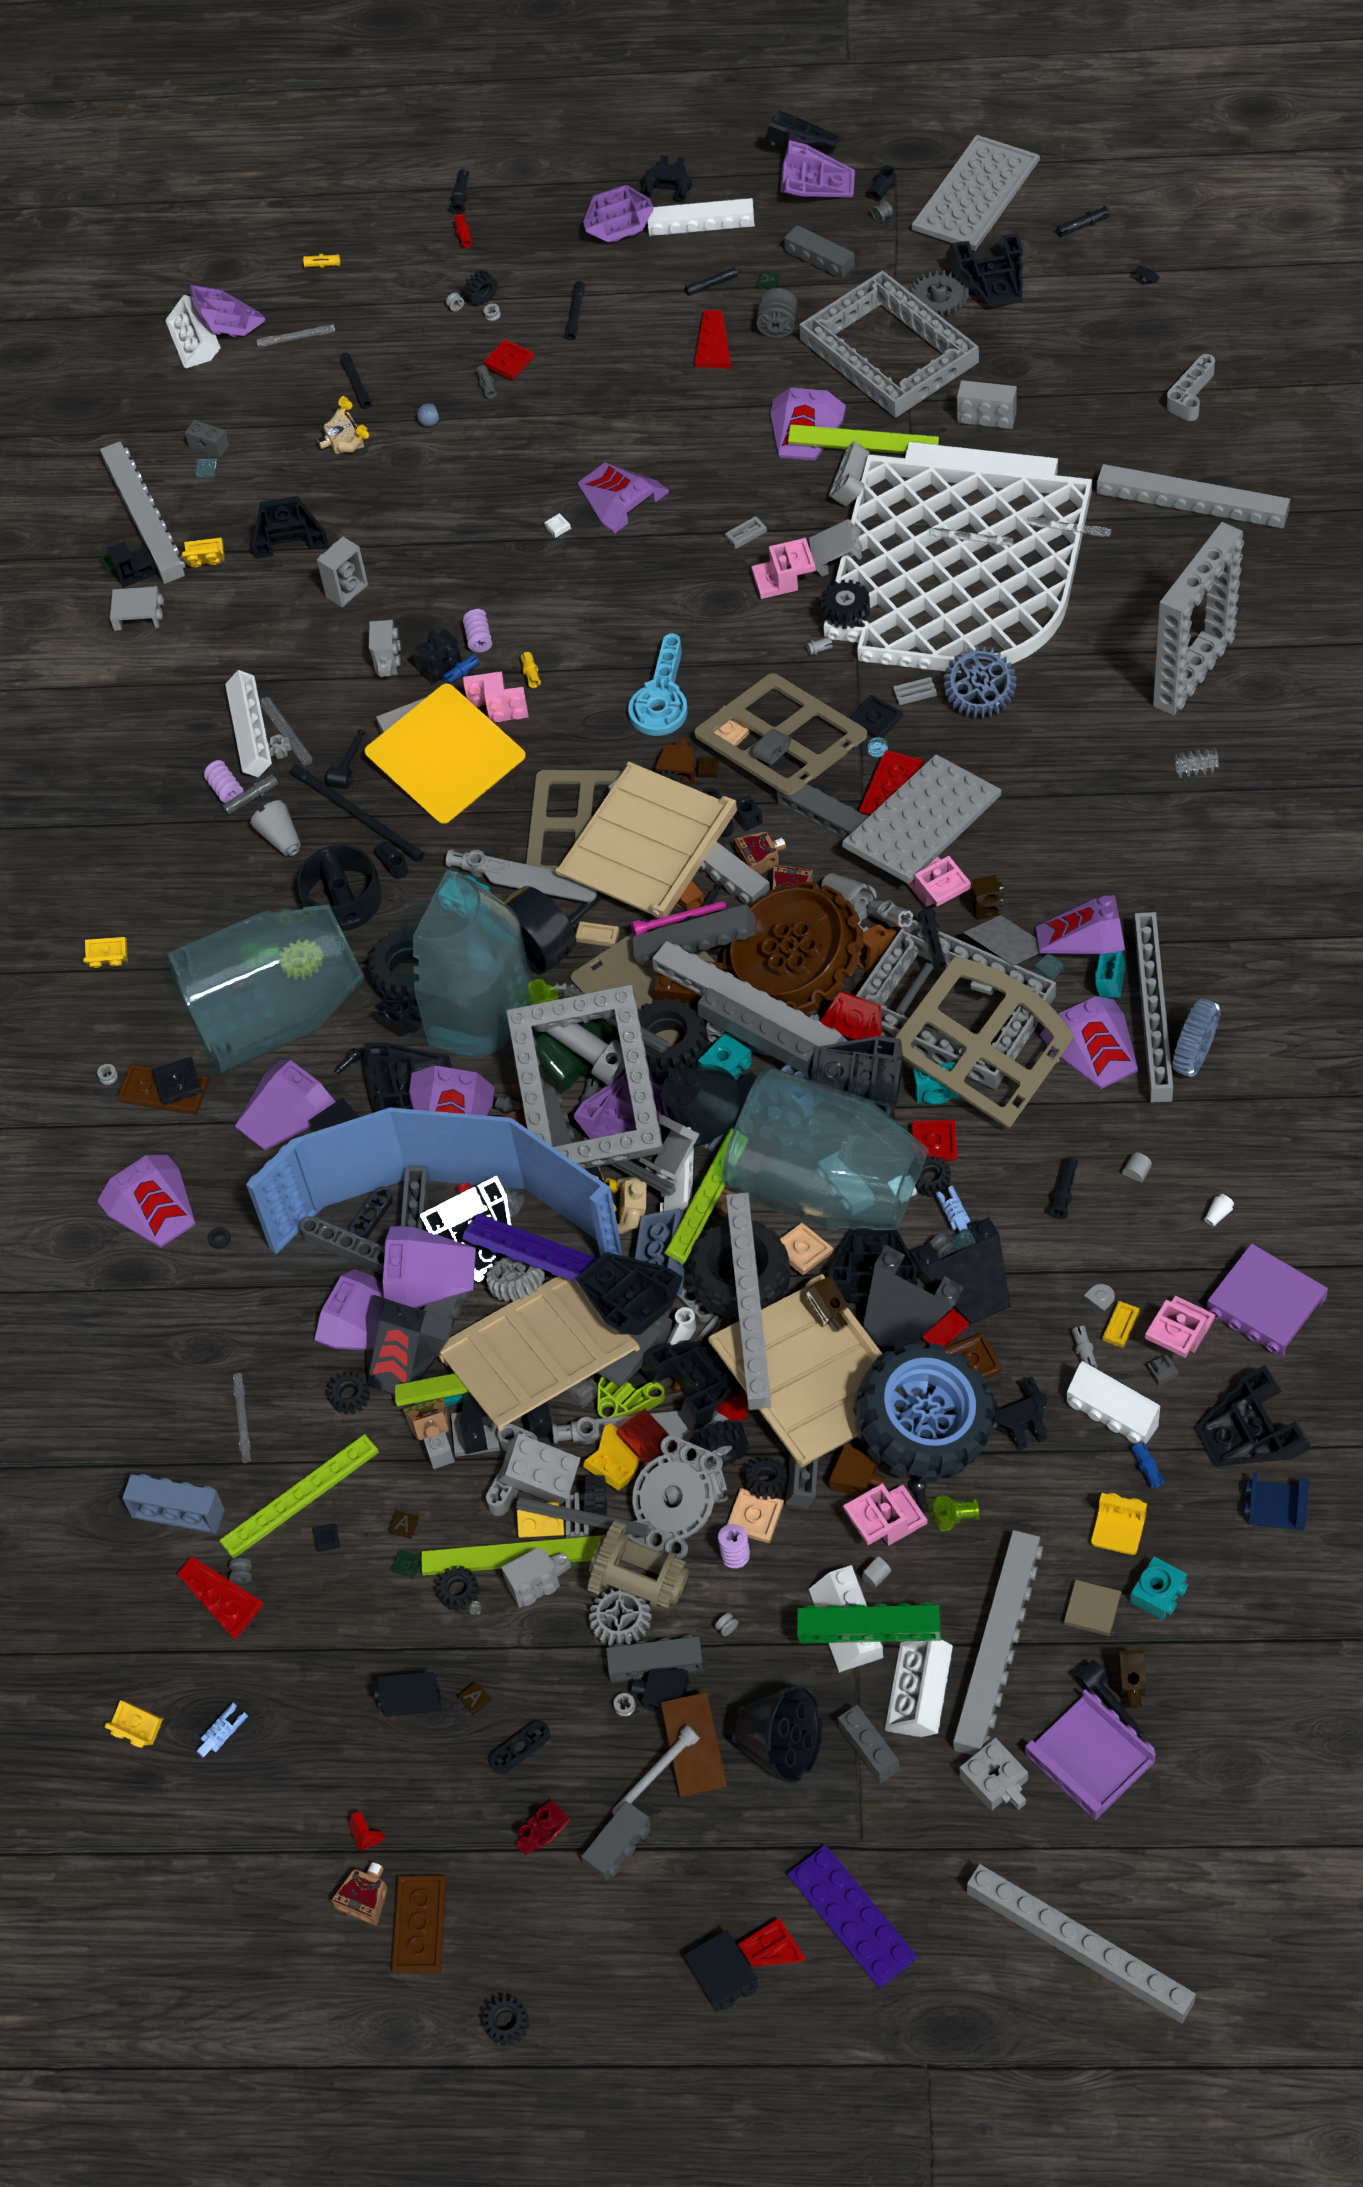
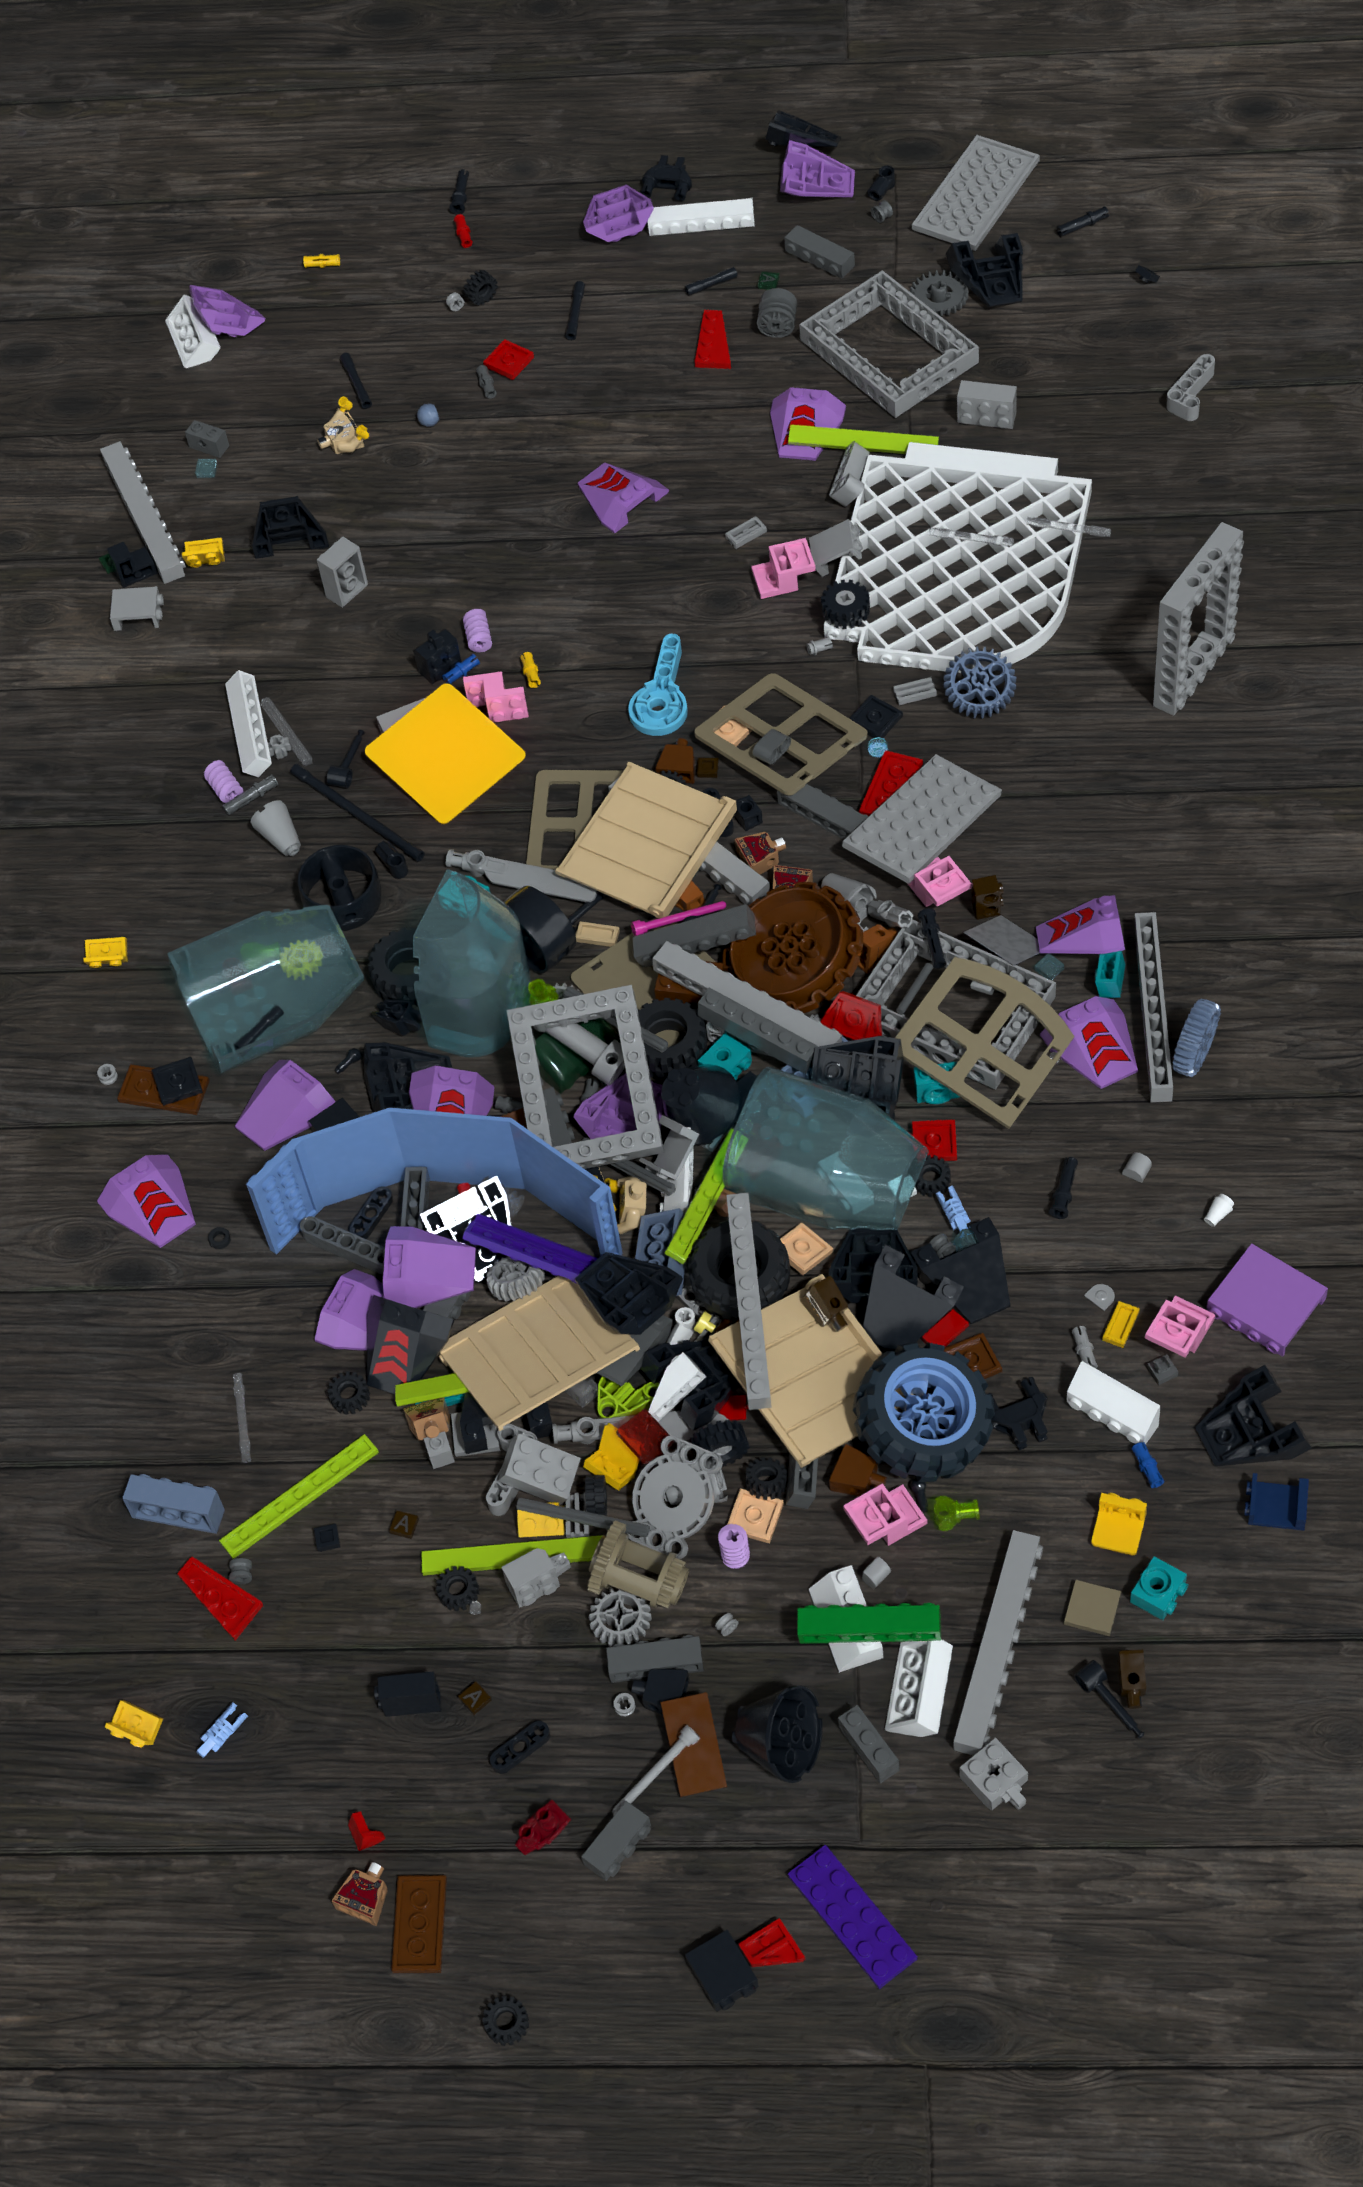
clear piece [257,324,335,347] -> none
light grey hinge [369,620,401,677] -> none
clear green tile [392,1549,422,1579] -> none
light grey bush [484,304,501,321] -> none
white tile [544,513,571,538] -> none
light grey brick [967,1864,1196,2024] -> none
medium lavender panel [1025,1689,1156,1820] -> none
light grey brick [1097,464,1290,528] -> none
clear piece [1174,747,1219,778] -> none
none -> black piece [233,1005,284,1054]
none -> white slope [647,1353,706,1423]
none -> light yellow tile [693,1311,716,1334]

